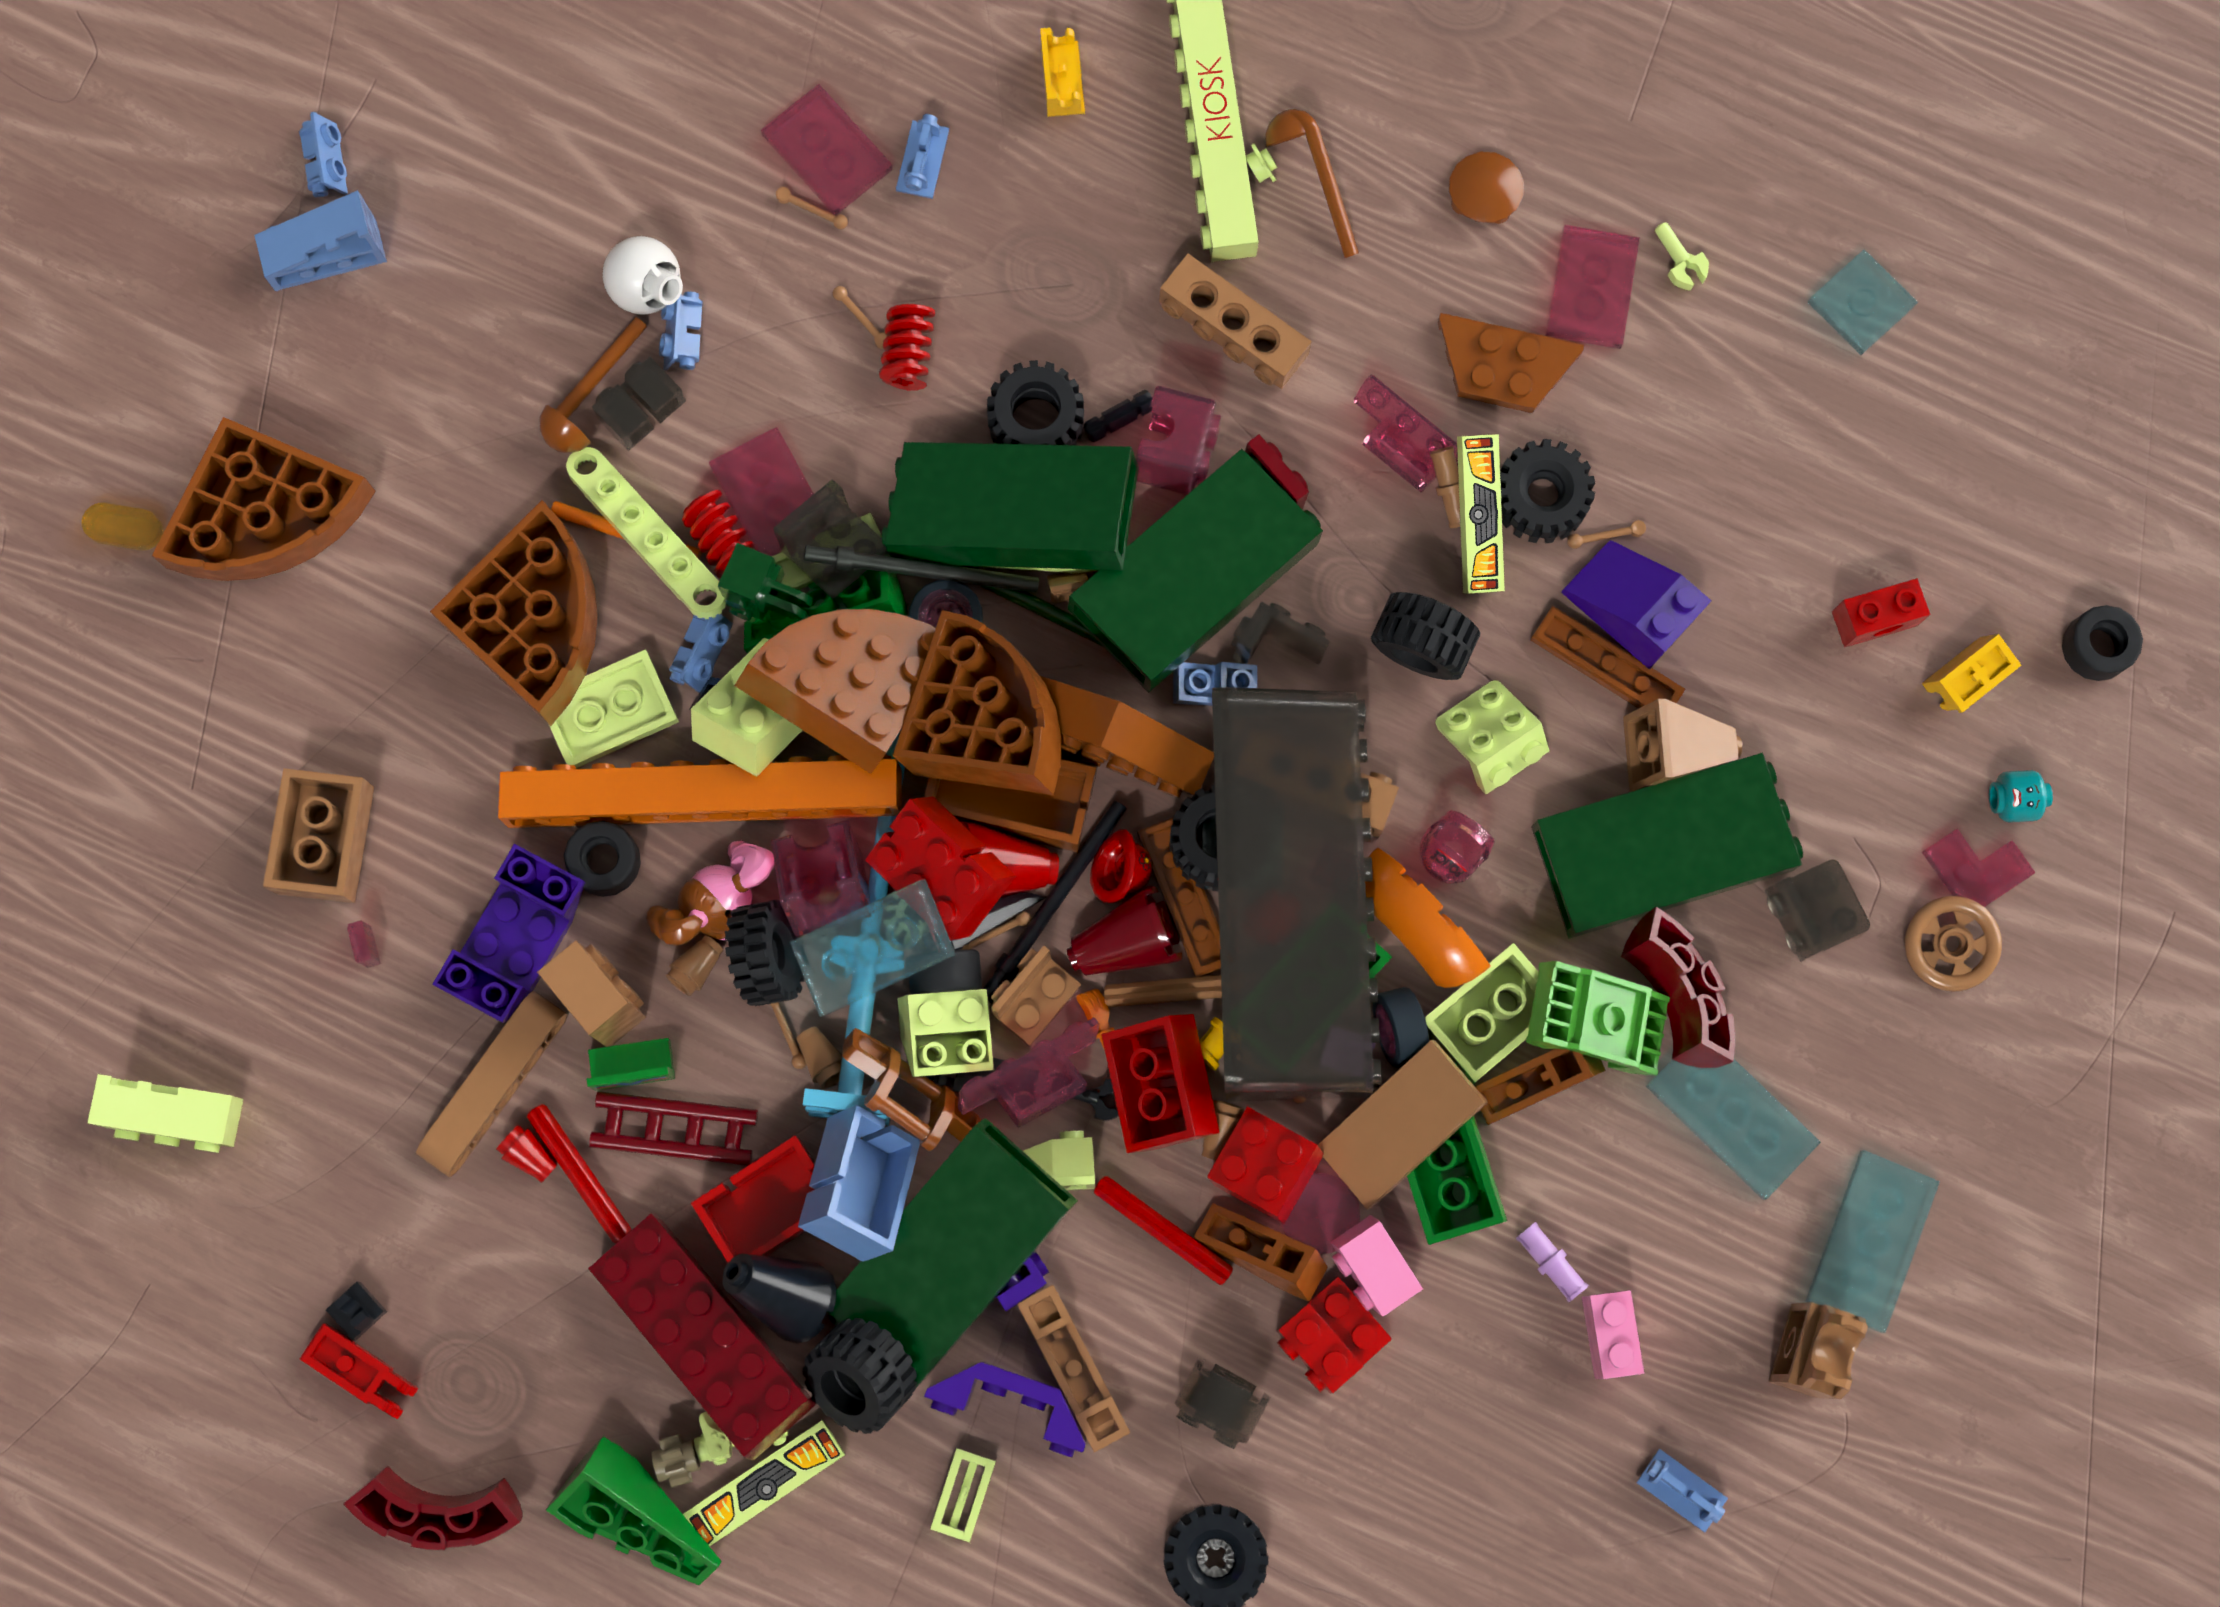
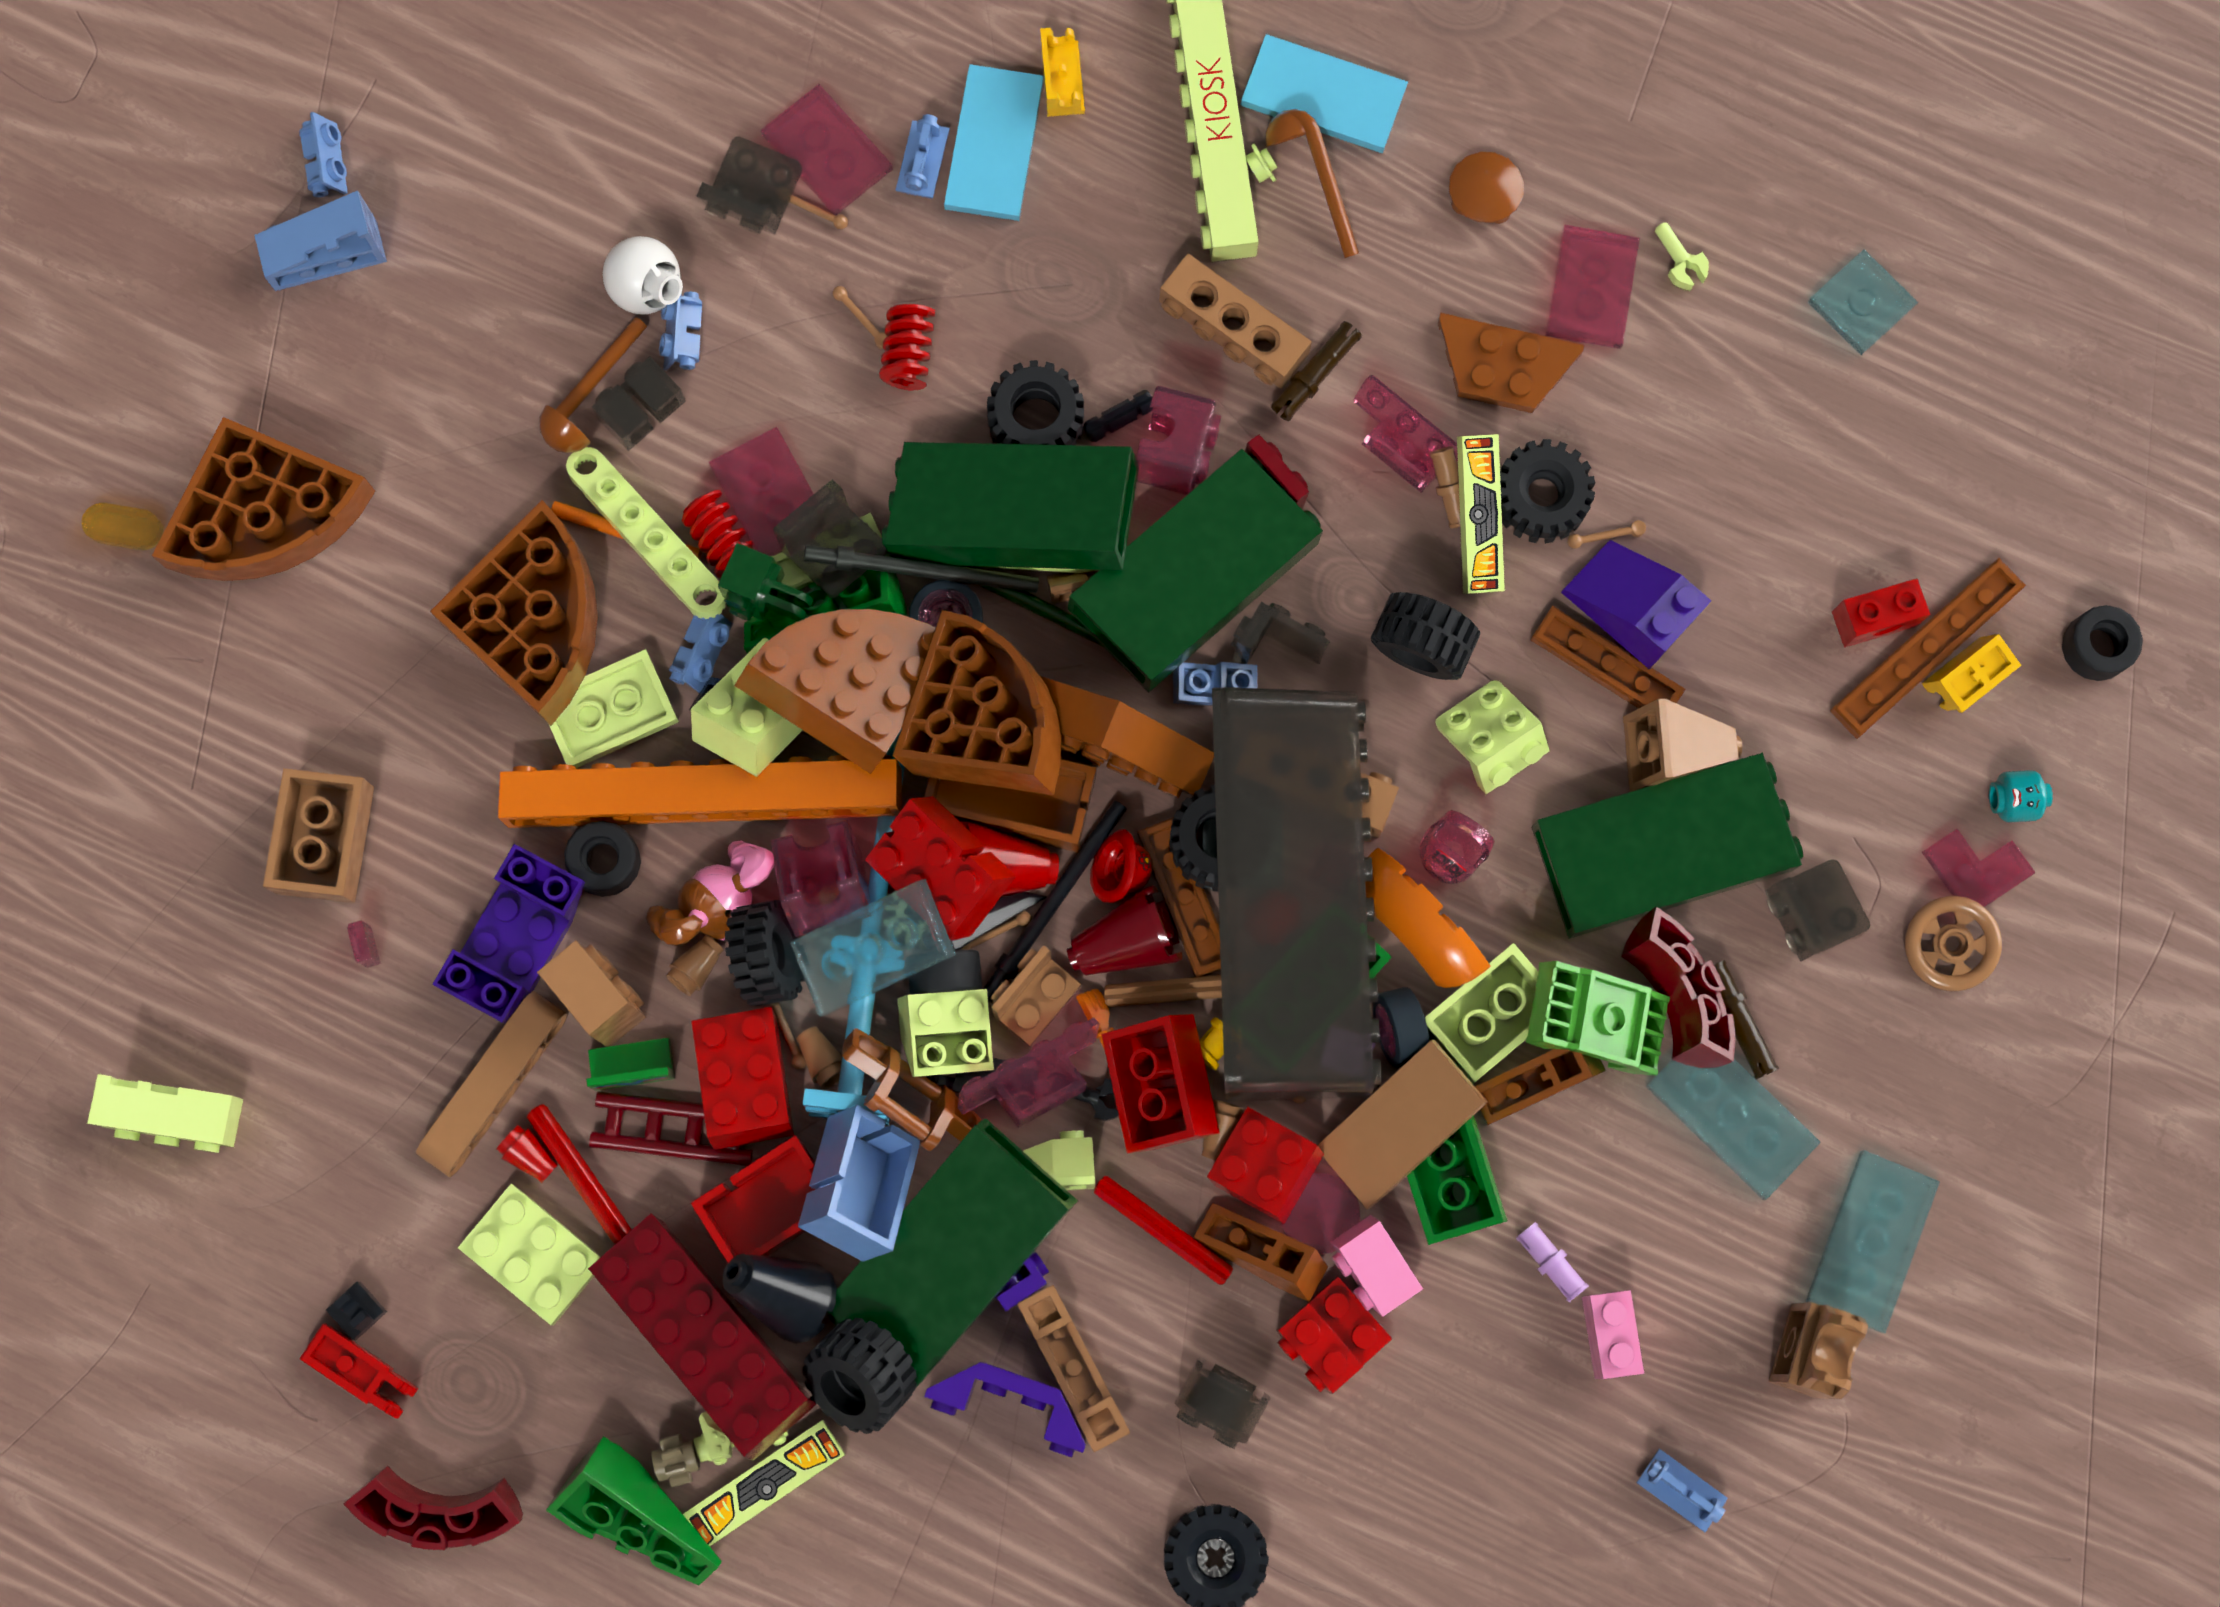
yellowish green tile [930,1448,996,1542] -> none
none -> yellowish green plate [458,1184,601,1326]
none -> red brick [691,1006,794,1150]
none -> clear smoke bracket [696,136,803,235]
none -> medium azure tile [944,64,1044,221]
none -> medium azure tile [1241,34,1408,154]
none -> dark brown pin [1271,321,1362,421]
none -> dark brown pin [1714,960,1779,1080]
none -> dark orange tile [1830,558,2026,739]

